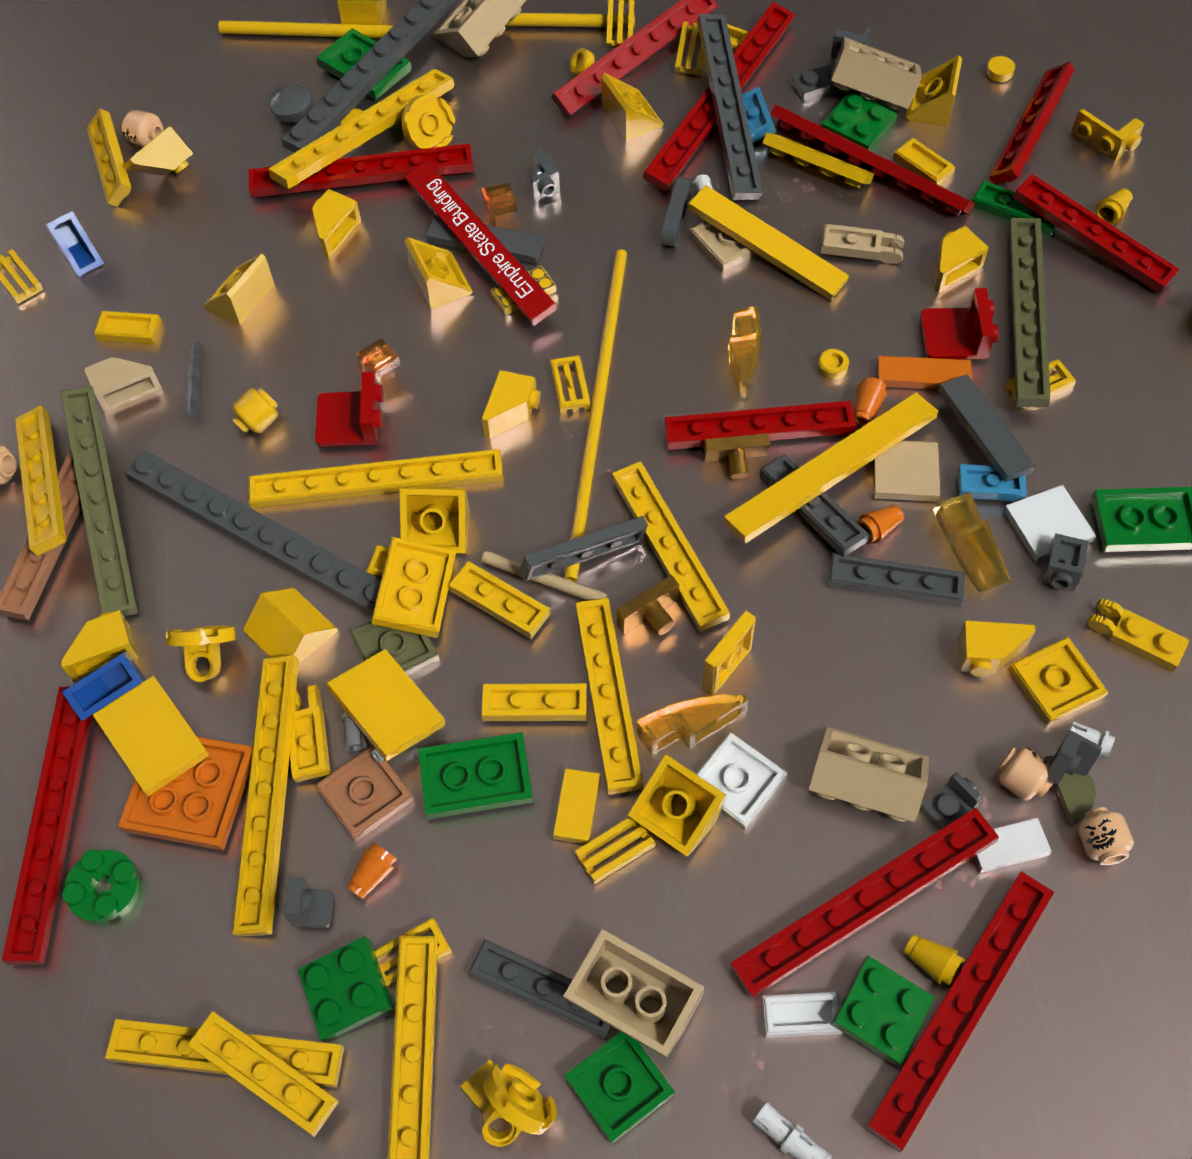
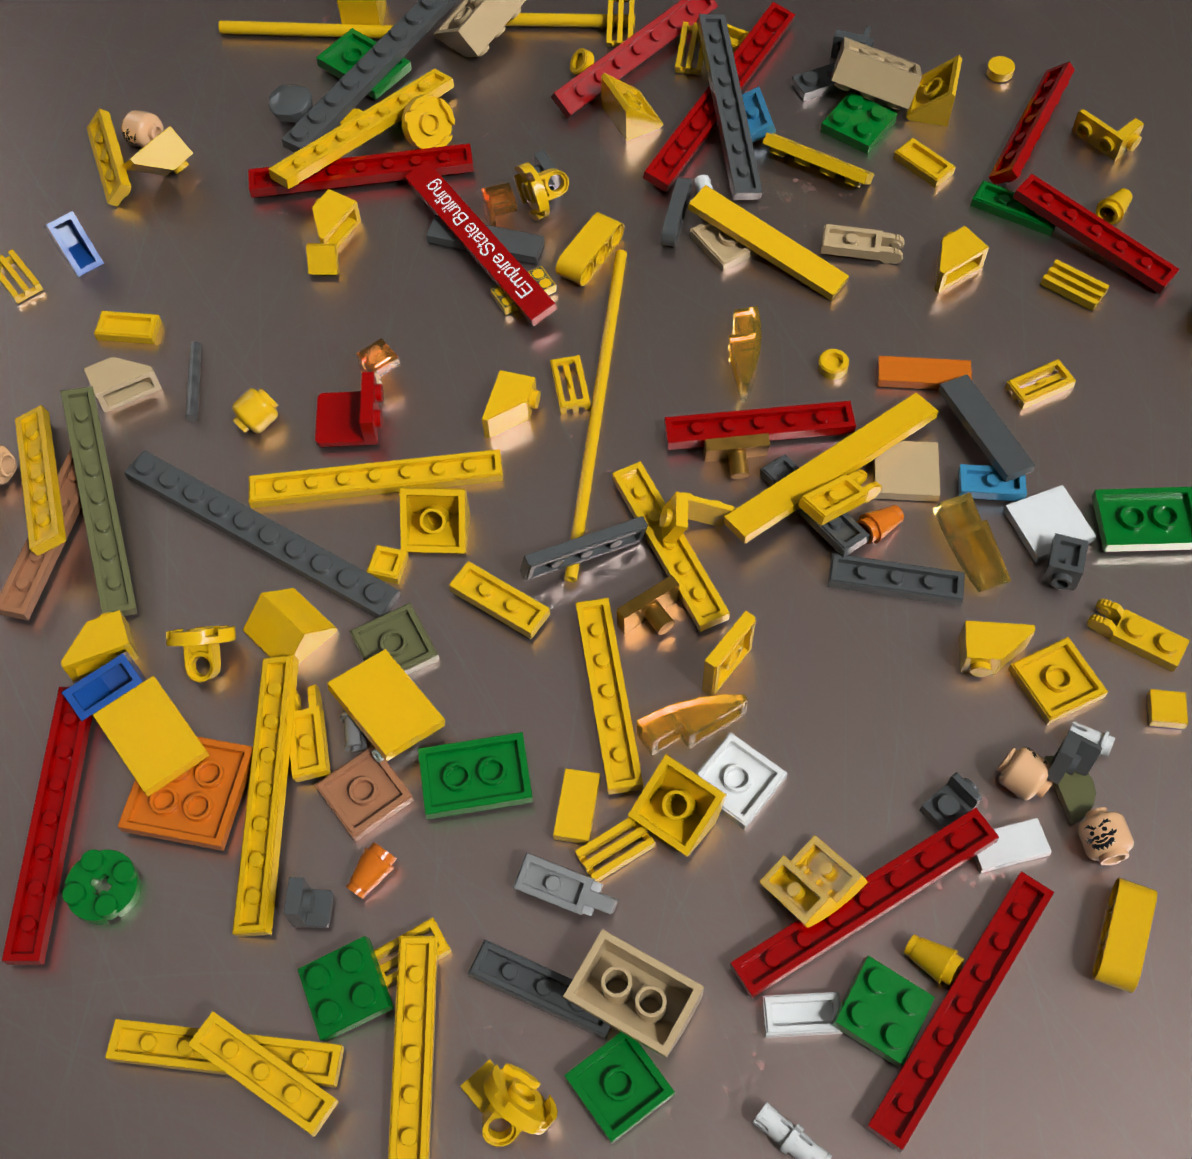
yellow slope [203,253,275,325] -> none
yellow tile [371,537,456,638] -> none
yellow slope [405,237,473,310] -> none
tan bar [481,550,607,601] -> none
yellow plate [482,683,587,721] -> none
red plate [770,104,975,215] -> none
tan slope [809,727,930,822] -> none
orange cone [854,377,887,426] -> none
red bracket [920,288,999,360] -> none
olive plate [1009,218,1051,408] -> none
none -> yellow tile [306,243,339,275]
none -> light grey hinge [513,853,619,916]
none -> yellow tile [514,162,569,221]
none -> yellow beam [555,212,625,286]
none -> yellow bracket [659,491,735,543]
none -> yellow slope [759,835,868,928]
none -> yellow hinge [798,469,882,526]
none -> yellow tile [1040,259,1110,311]
none -> yellow beam [1092,877,1157,993]
none -> yellow tile [1147,689,1188,729]

